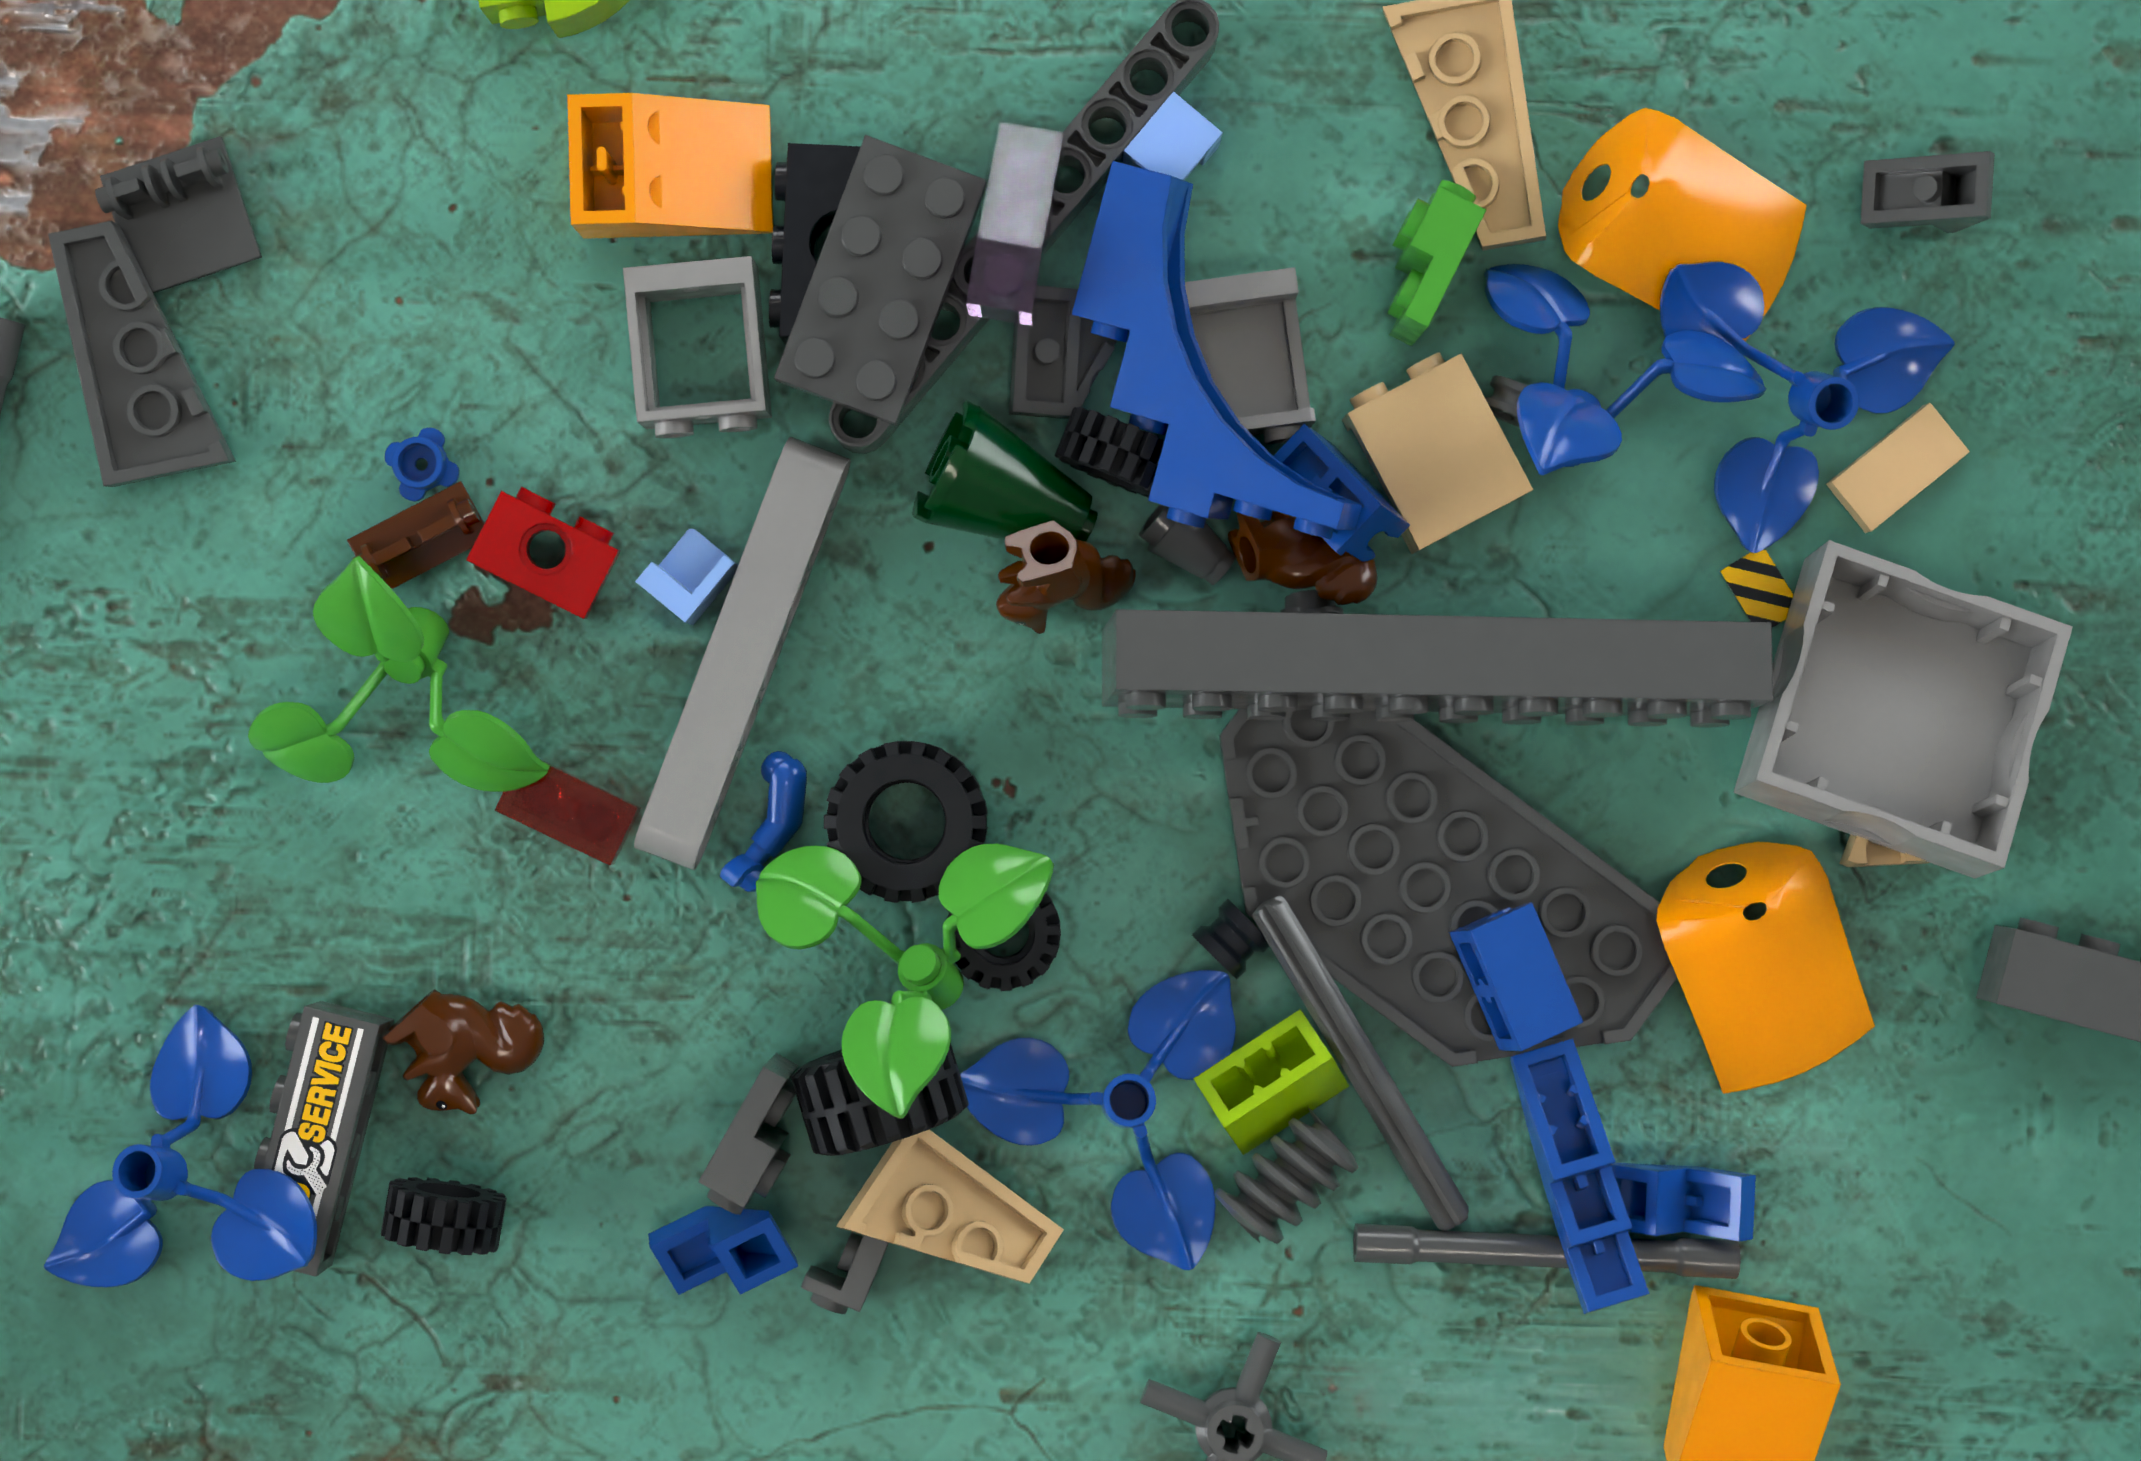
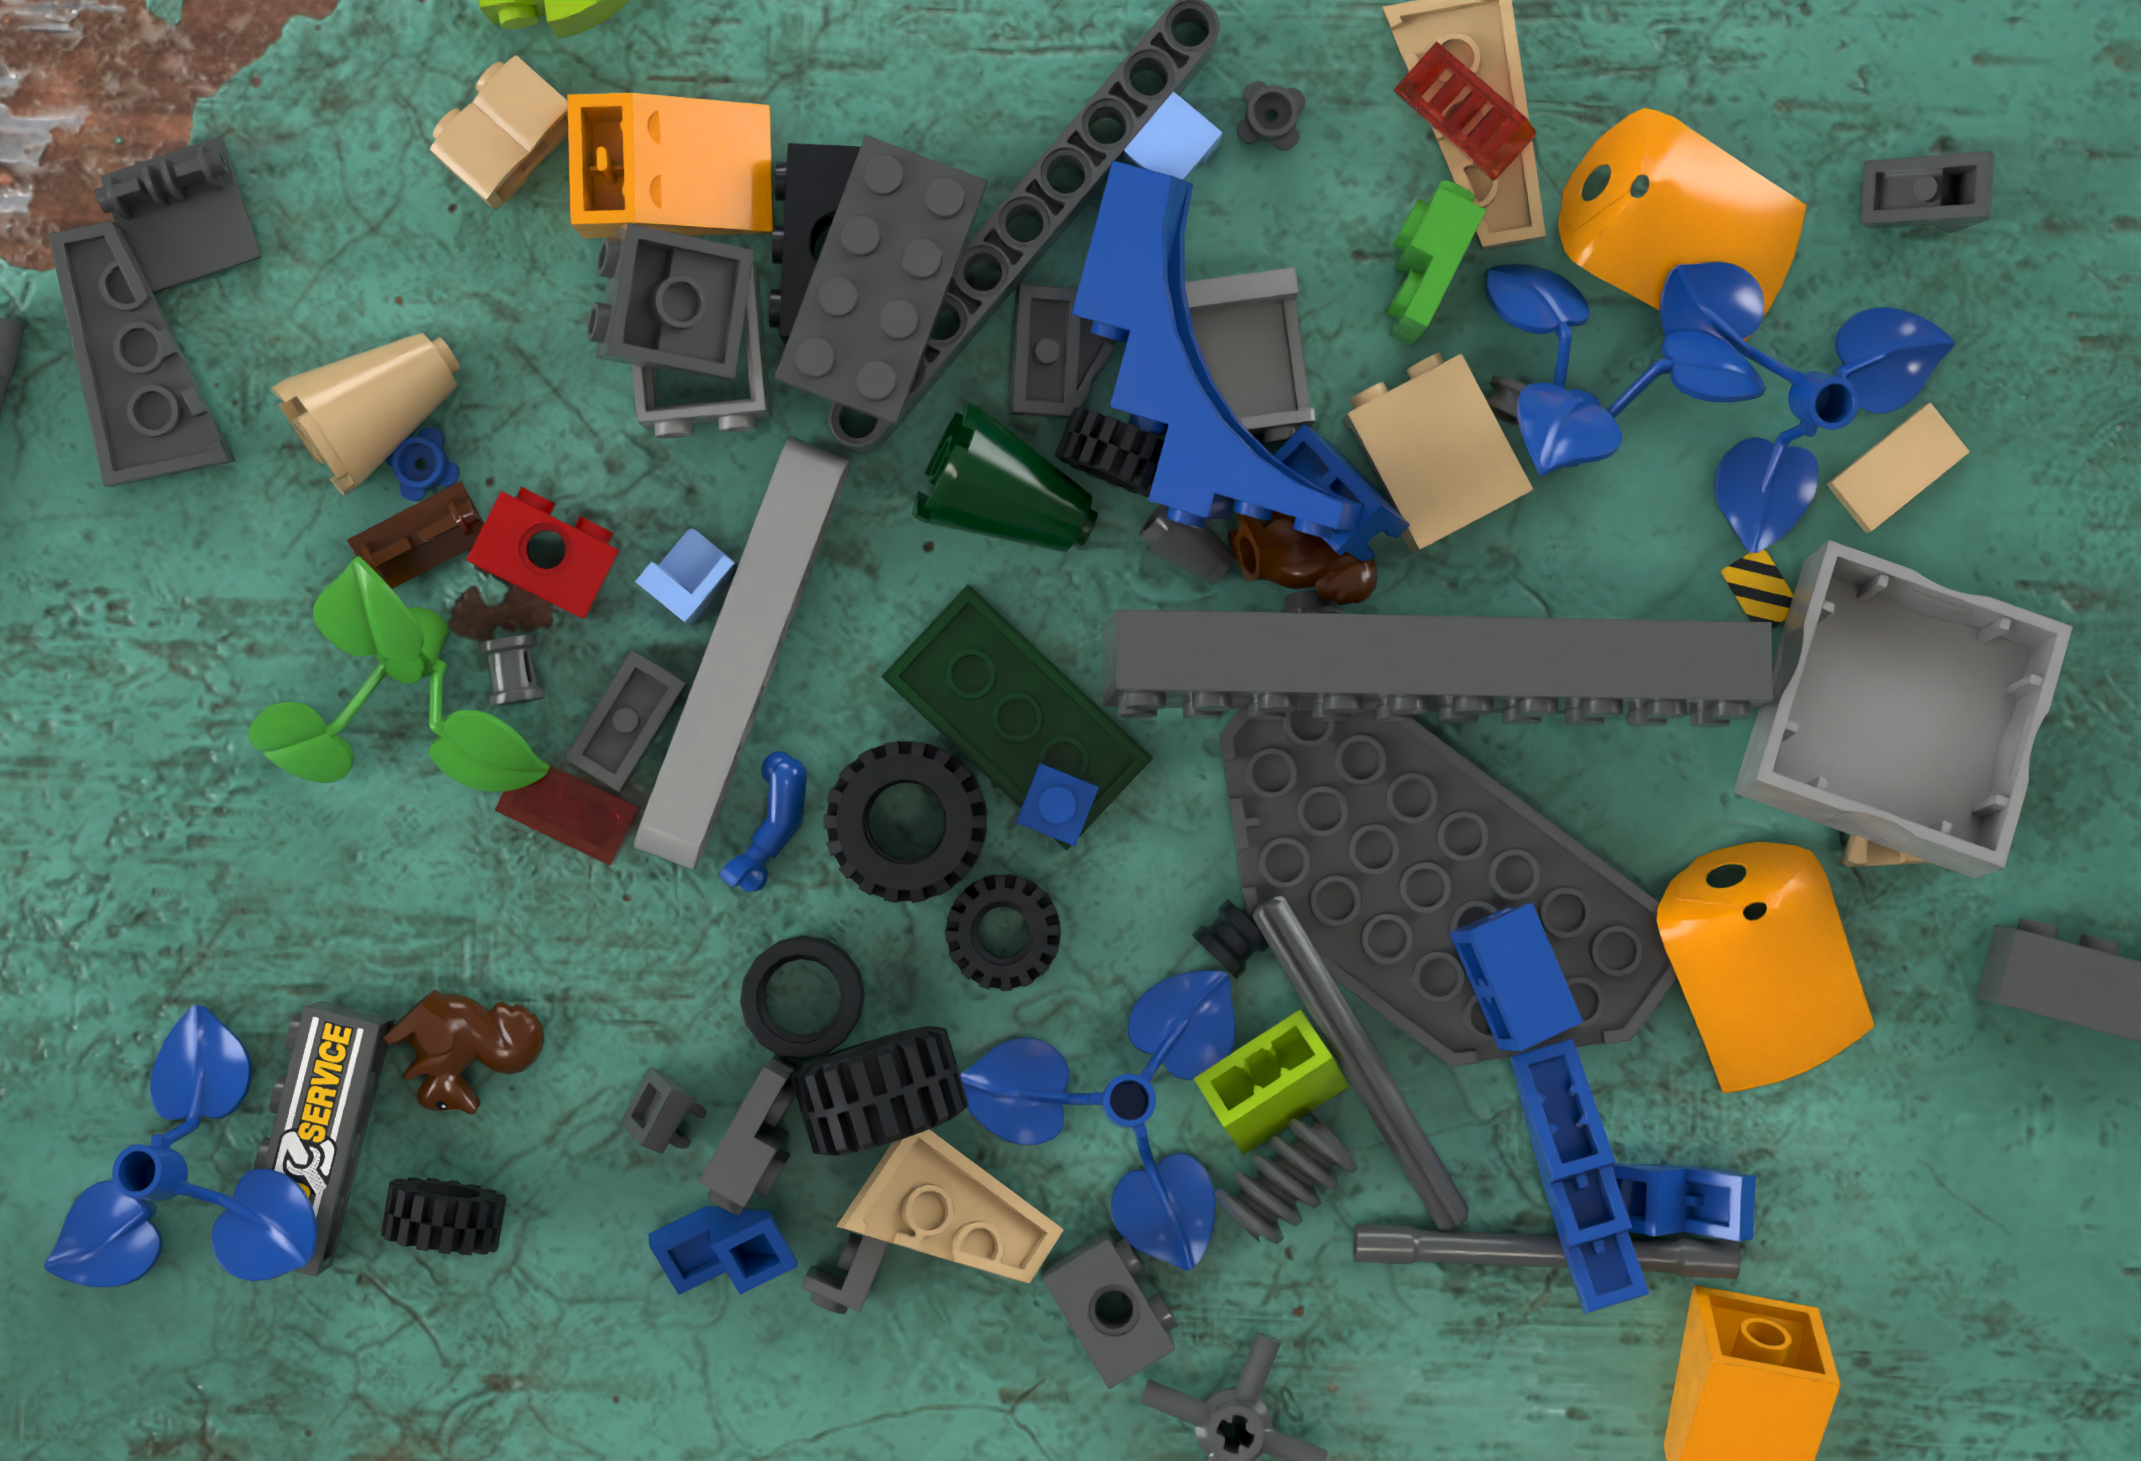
bright green plant [756,843,1054,1119] -> none
slope [966,122,1064,326] -> none
reddish brown animal [996,520,1136,634] -> none
none -> tan cone [270,332,461,495]
none -> tan brick [429,55,568,211]
none -> dark grey bush [478,634,545,707]
none -> dark grey plate [564,649,689,792]
none -> dark grey plate [587,223,755,381]
none -> dark grey tile [621,1067,707,1154]
none -> black tyre [740,935,865,1060]
none -> dark green tile [881,585,1153,851]
none -> blue plate [1016,763,1099,846]
none -> dark grey brick [1042,1228,1178,1389]
none -> dark grey plate [1237,81,1305,151]
none -> clear red slope [1393,42,1536,180]

